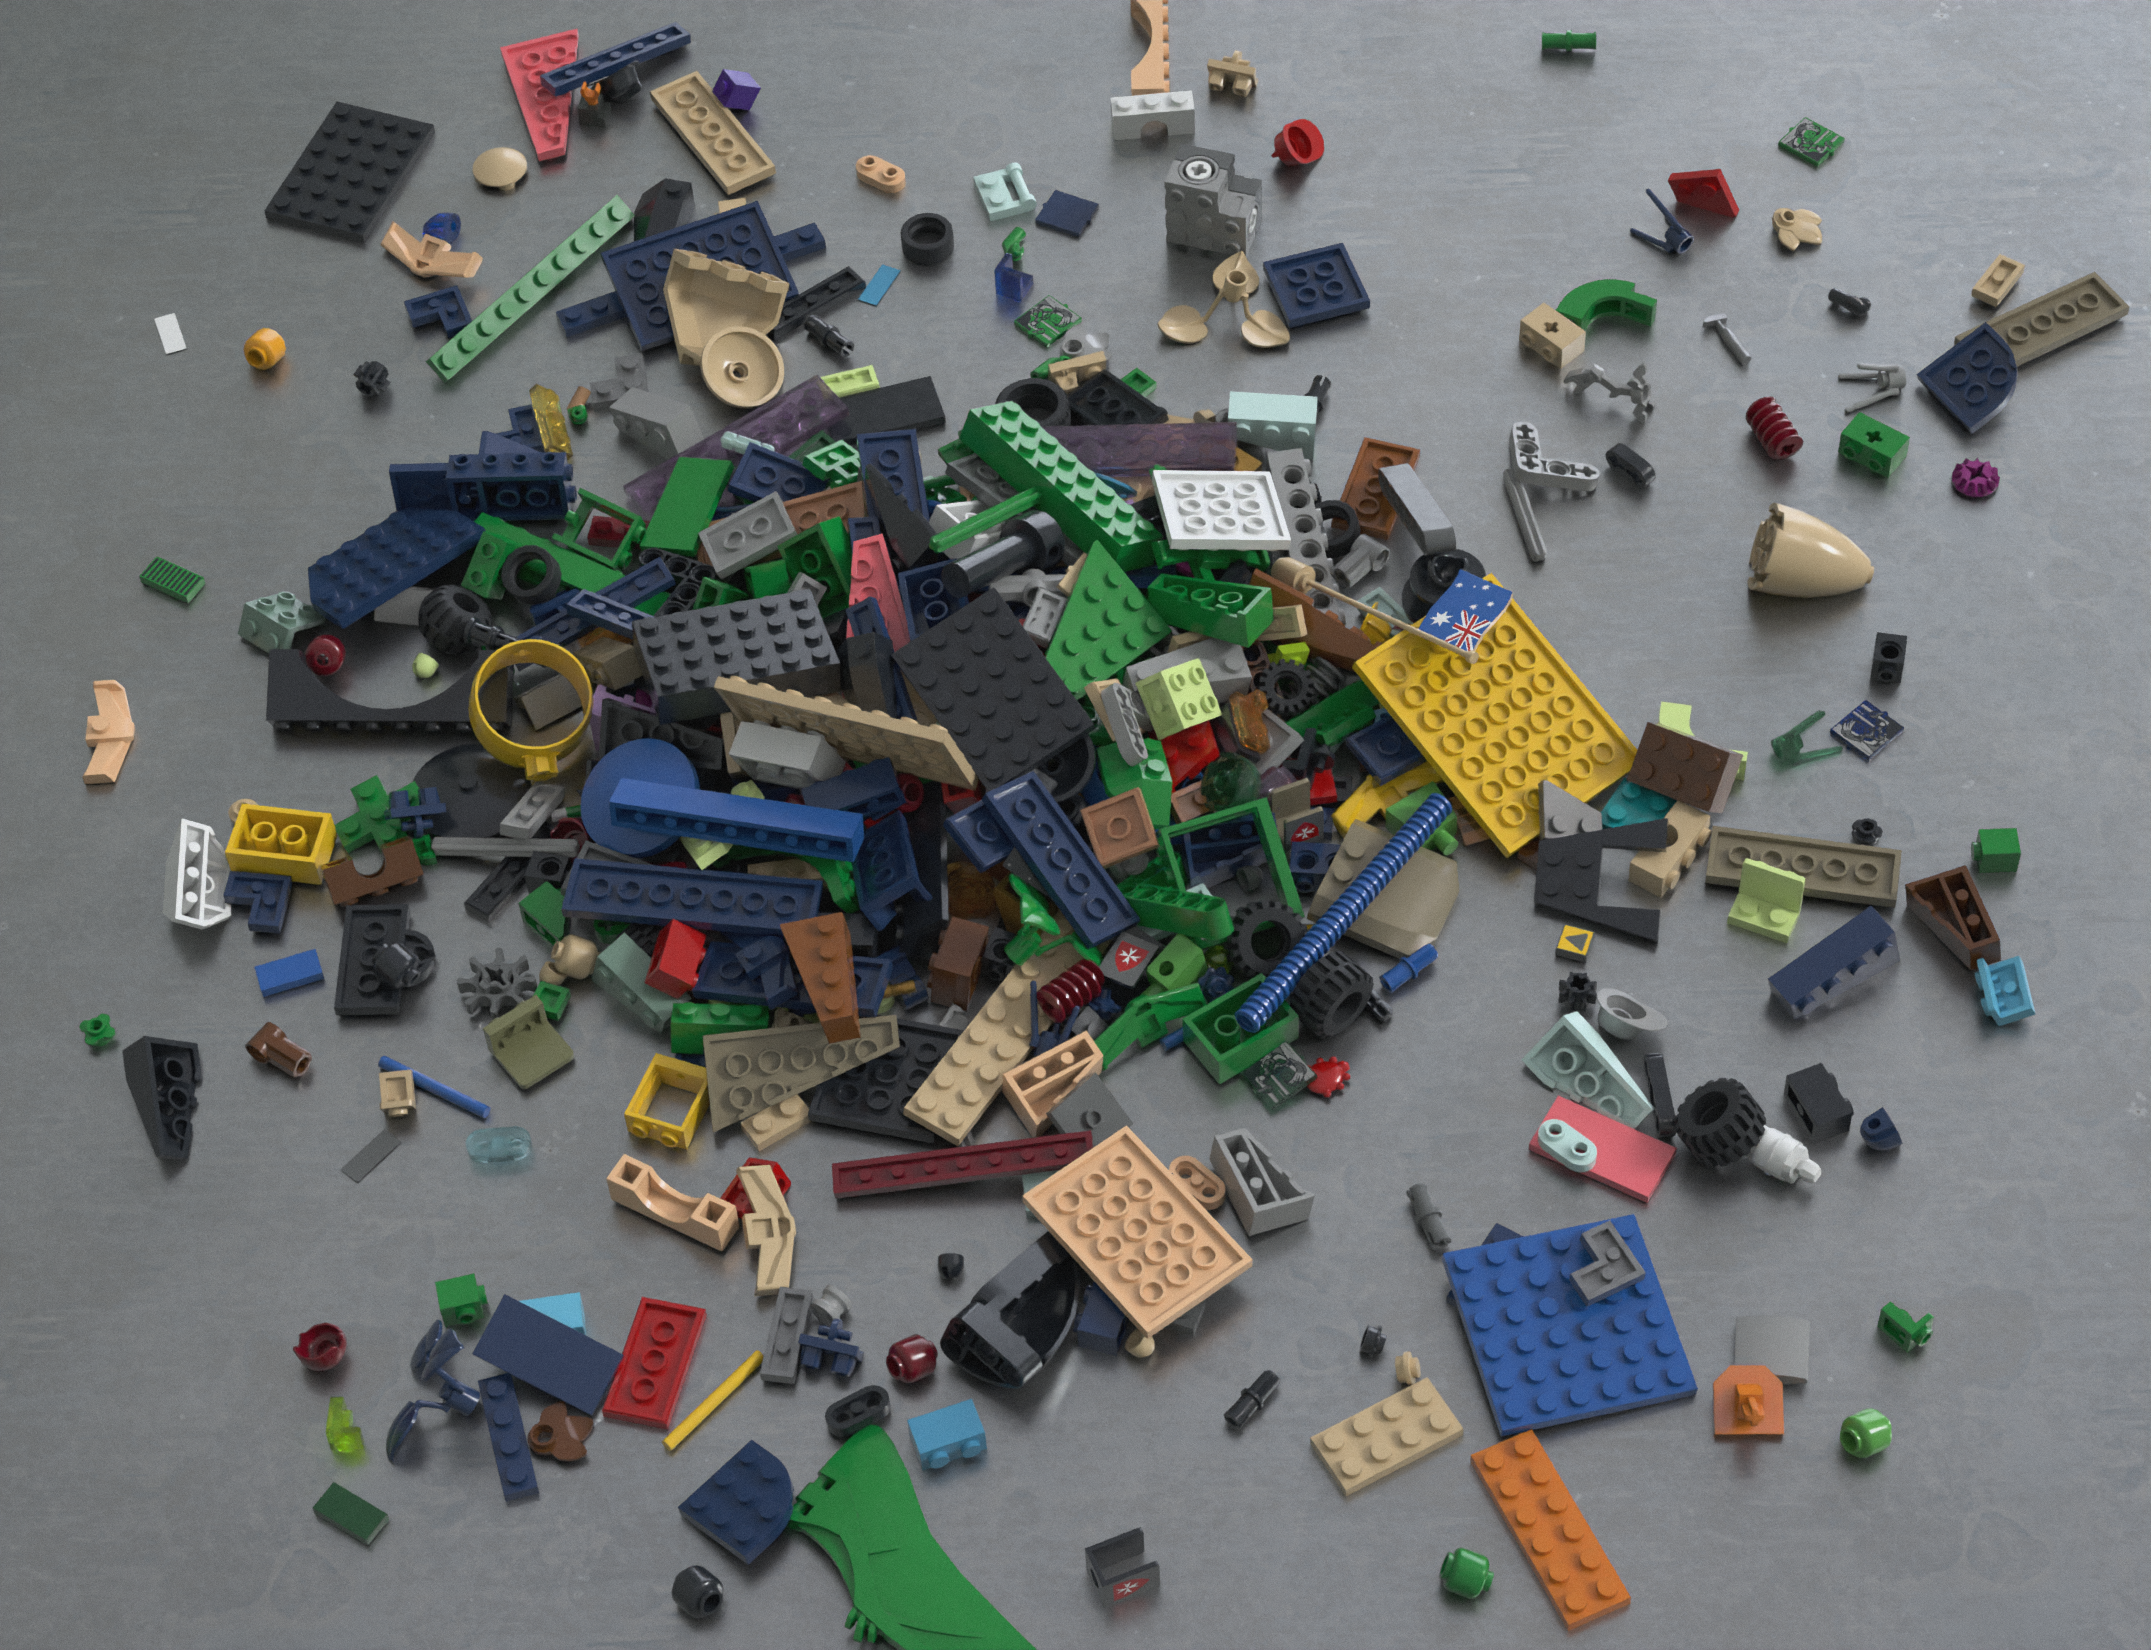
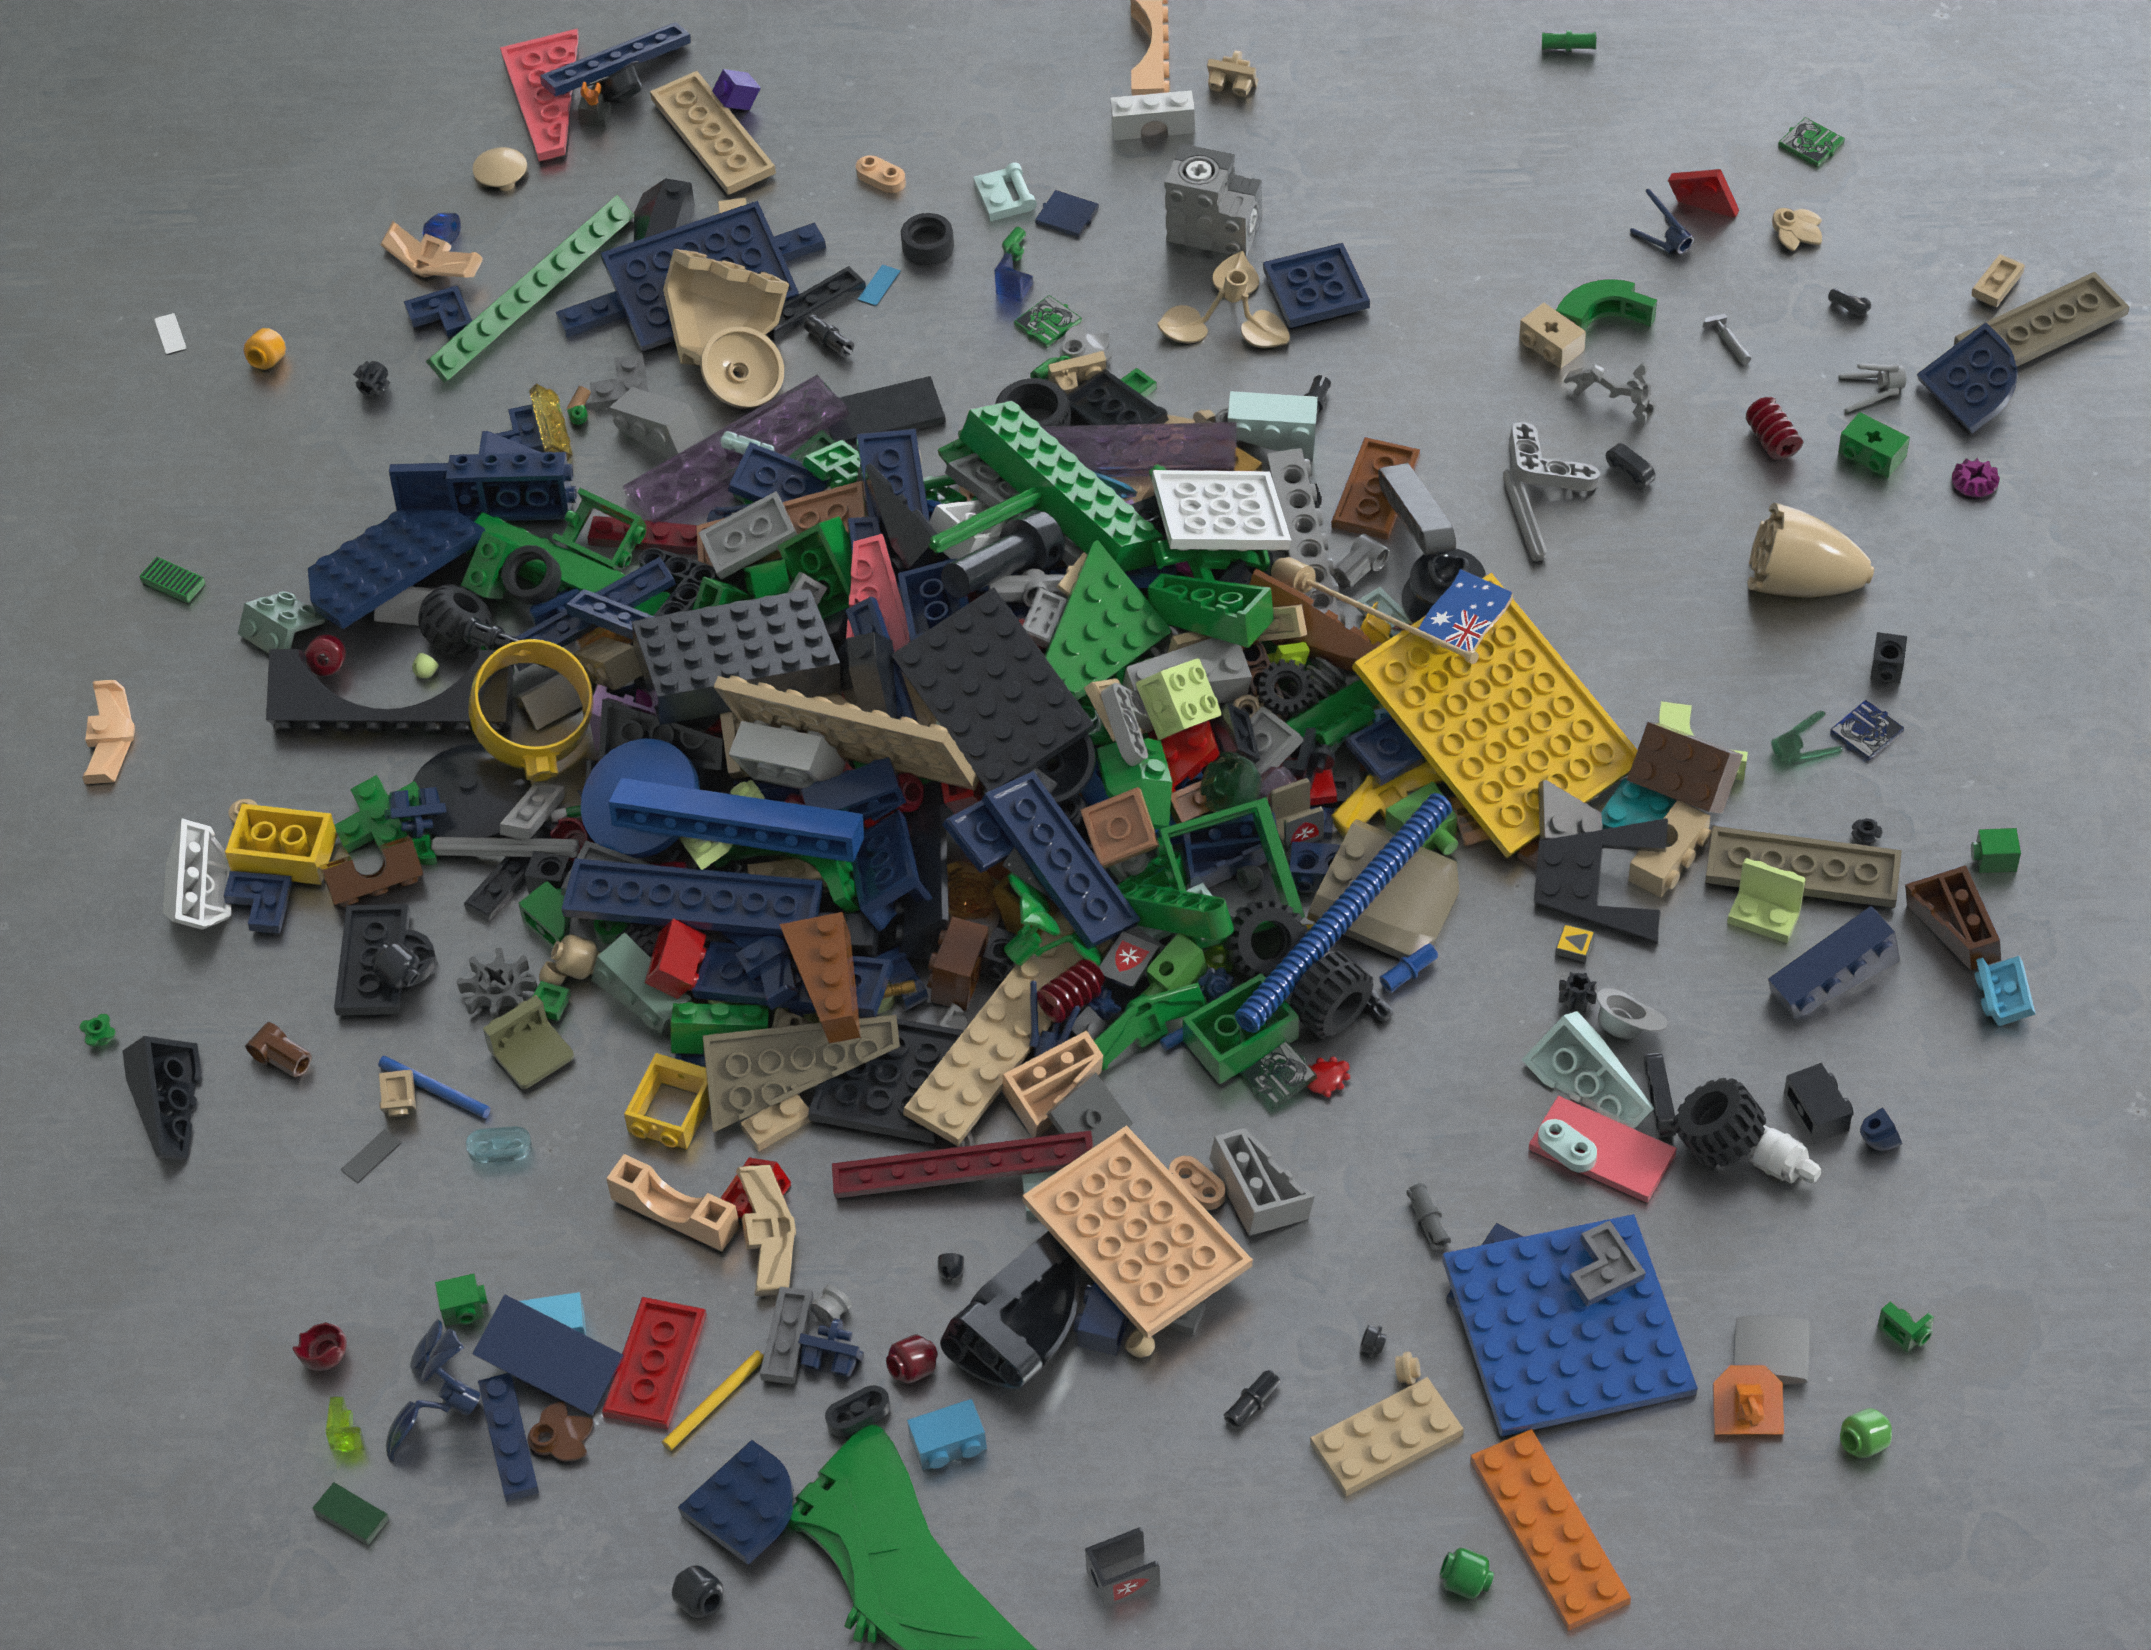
blue tile [254,949,324,997] -> none
black plate [264,101,435,243] -> none
green tile [639,457,734,557] -> none
yellowish green plate [817,365,880,401] -> none
clear orange hinge [1229,689,1271,754] -> none
red piece [1271,119,1324,166] -> none
black tyre [1303,500,1361,558] -> none

